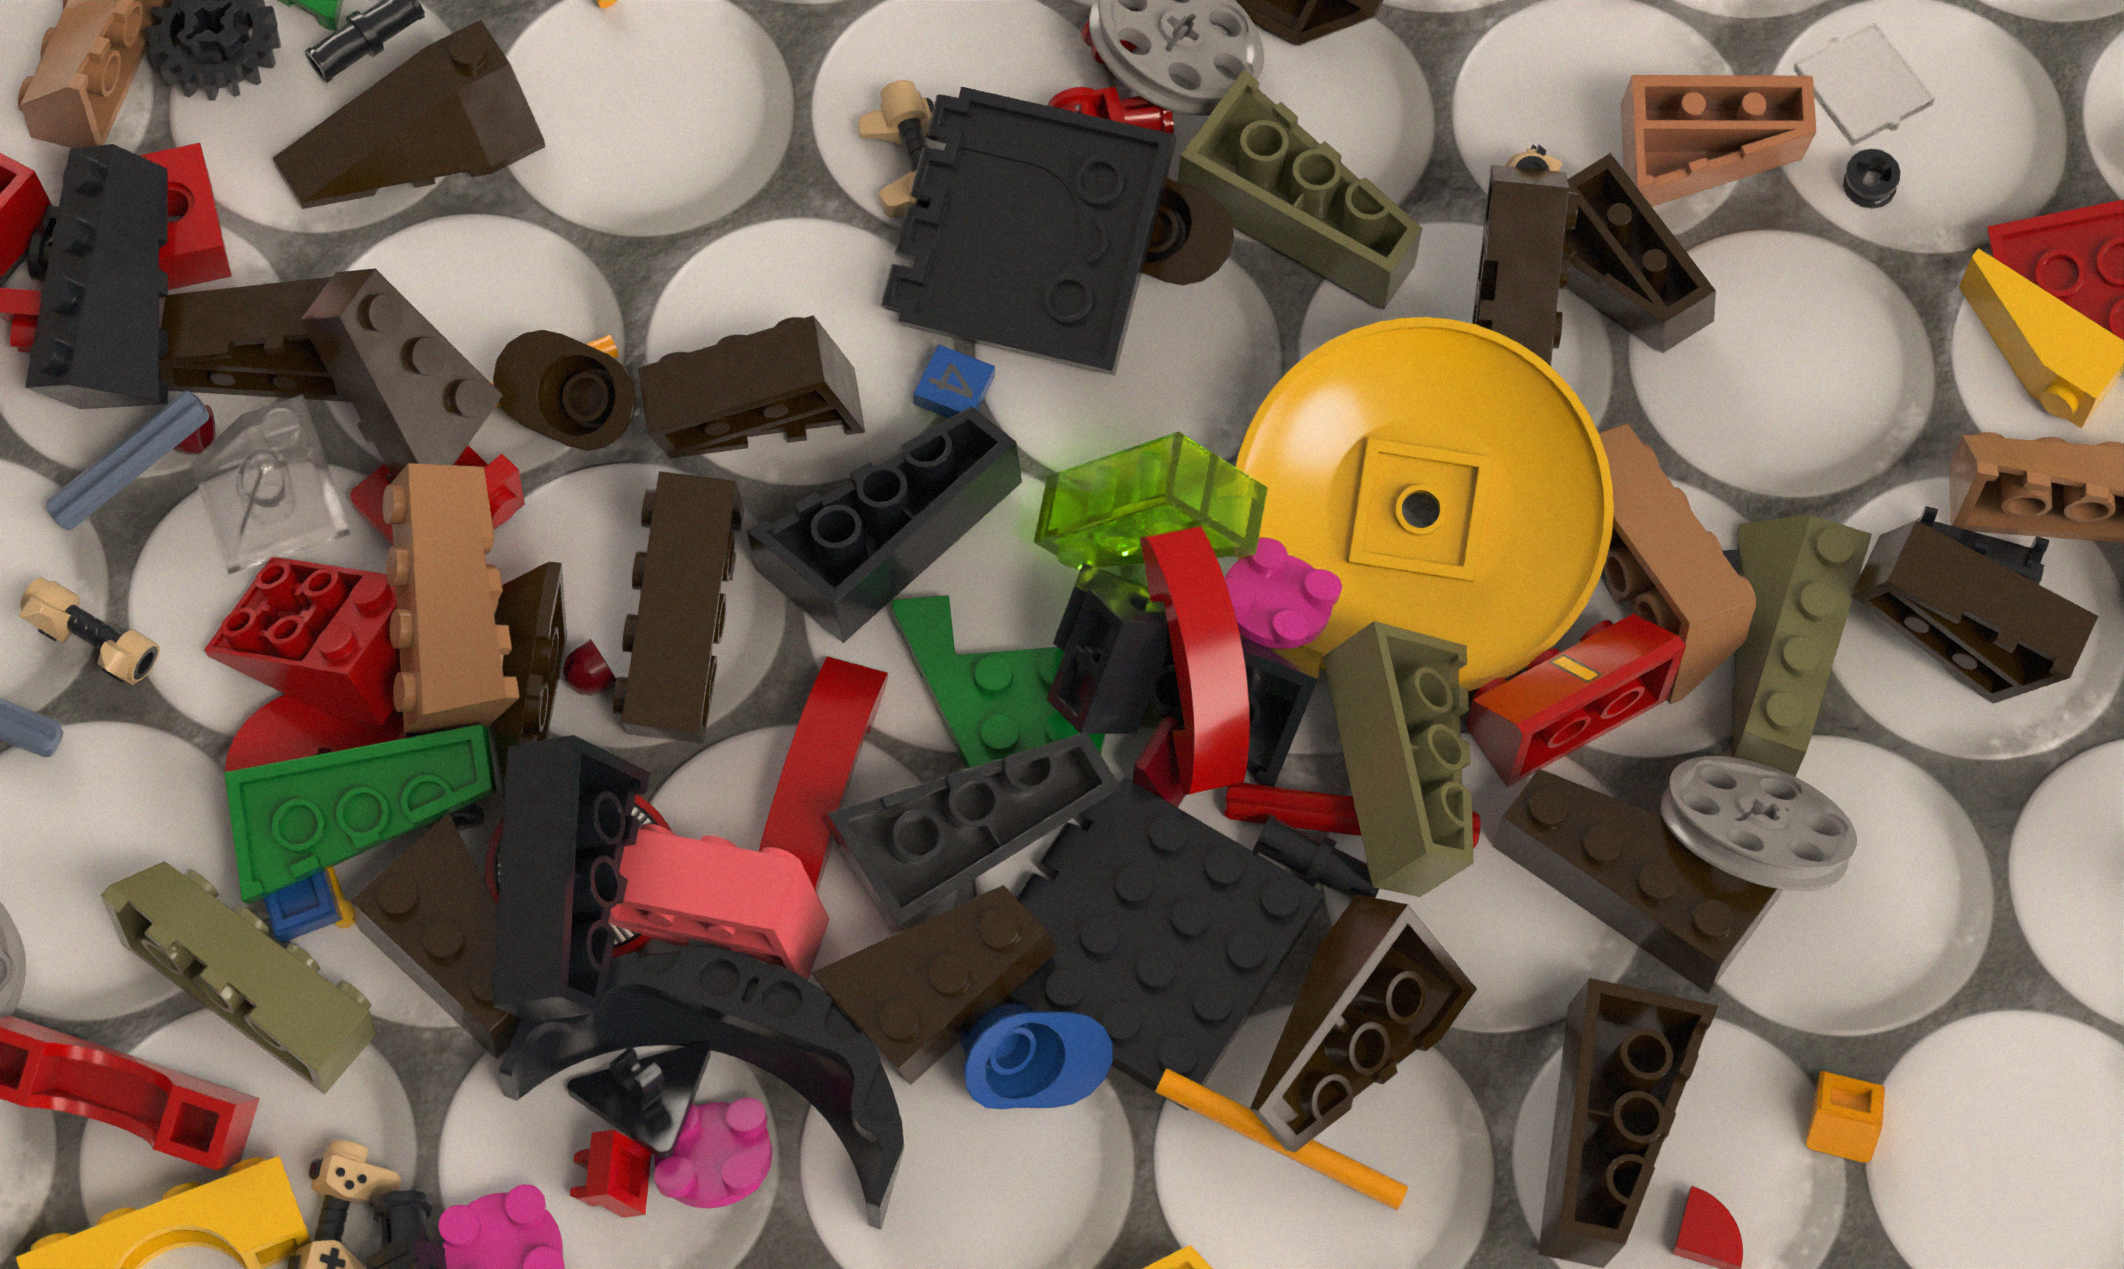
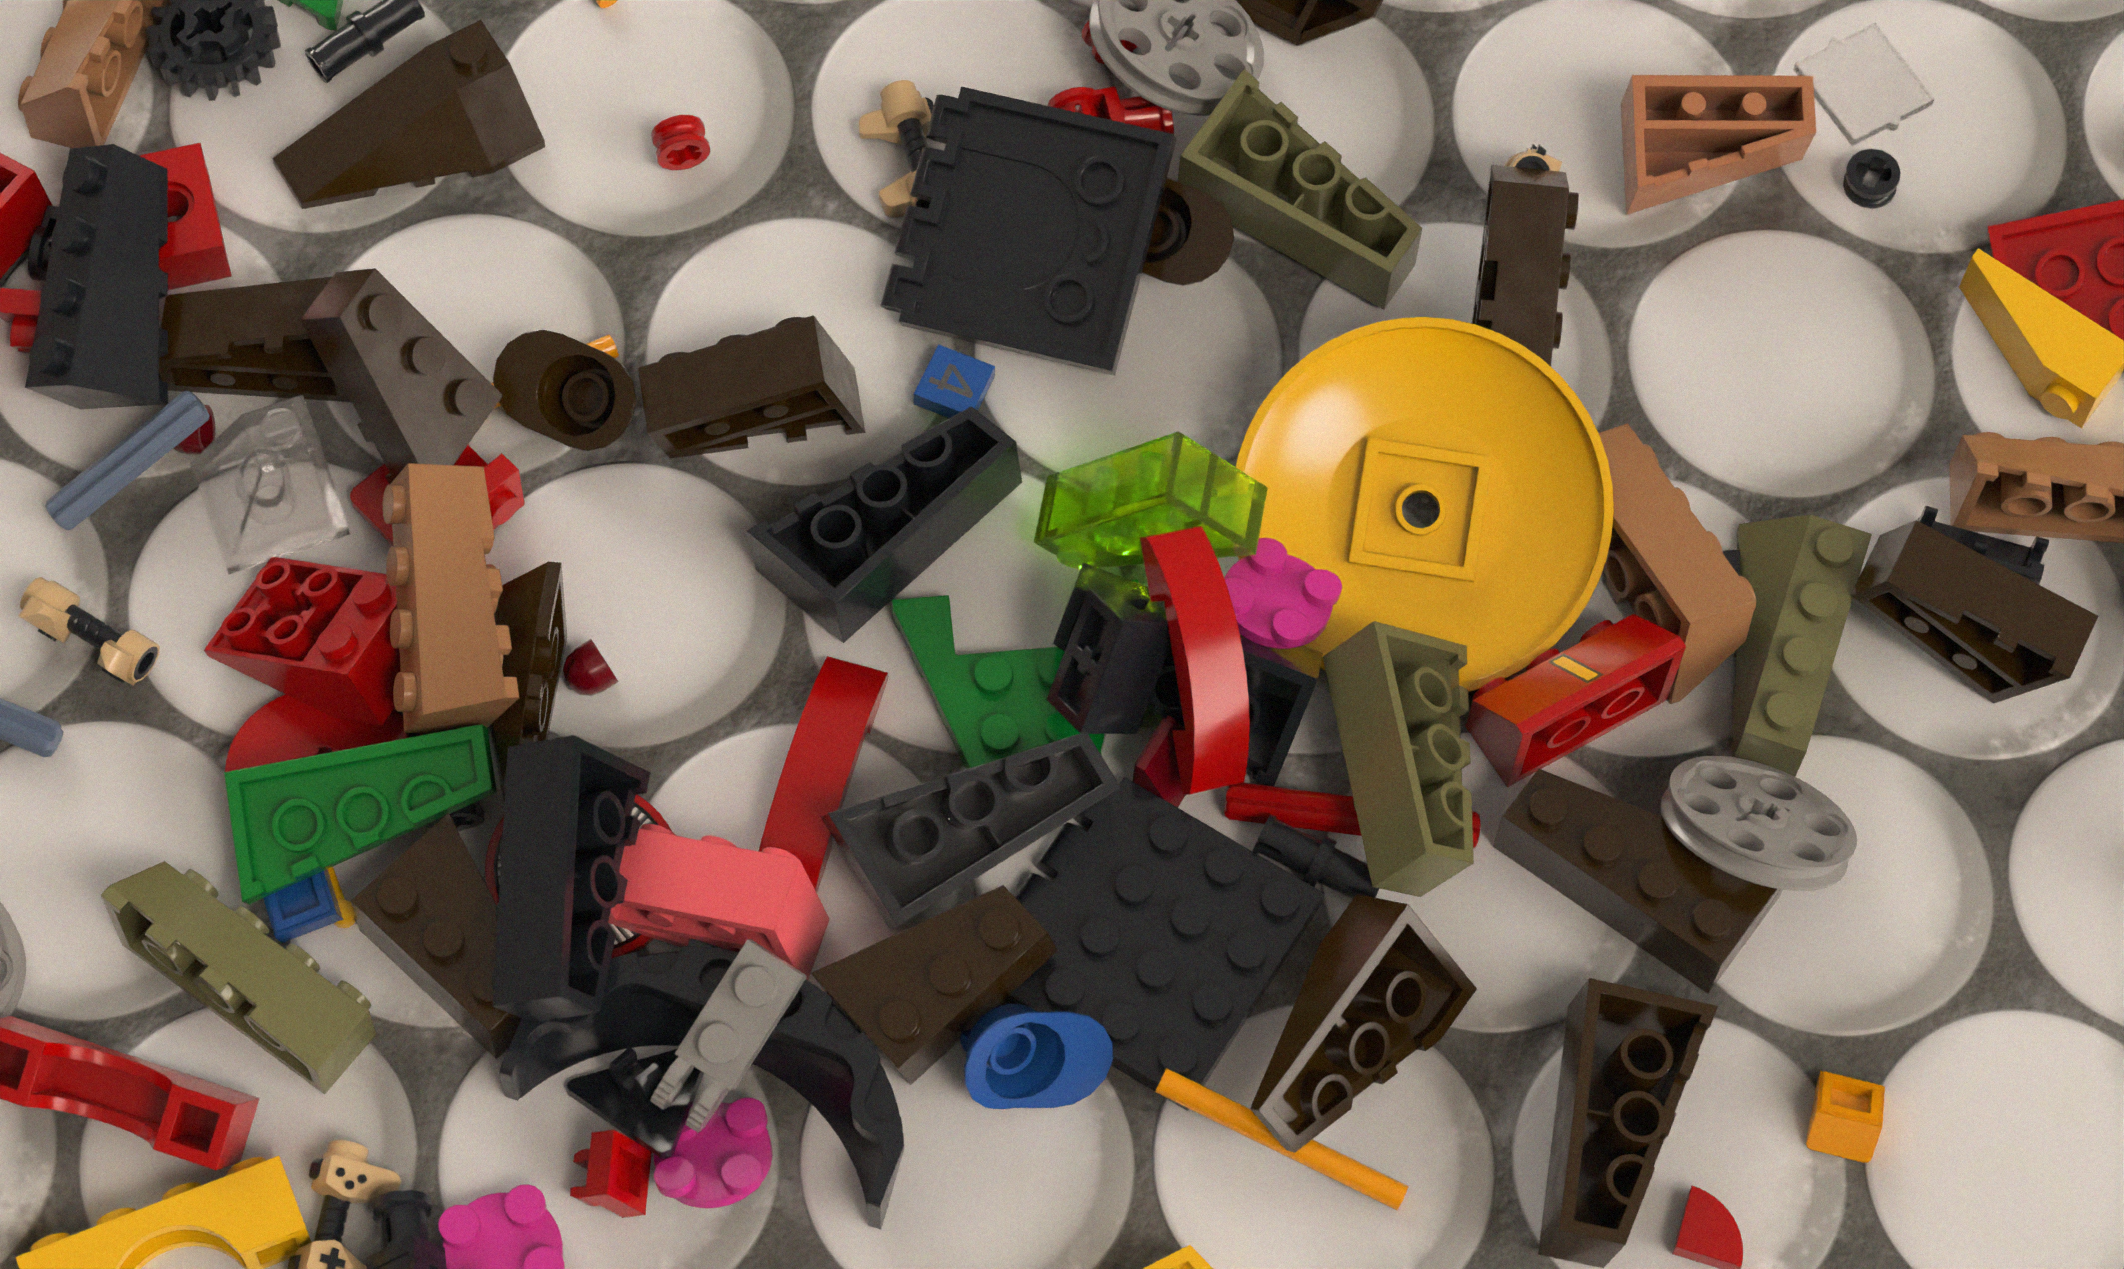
dark brown wedge [613,471,745,744] -> none
dark brown wedge [1563,153,1716,353] -> none
none -> light grey hinge [650,939,807,1133]
none -> red bush [651,115,710,170]

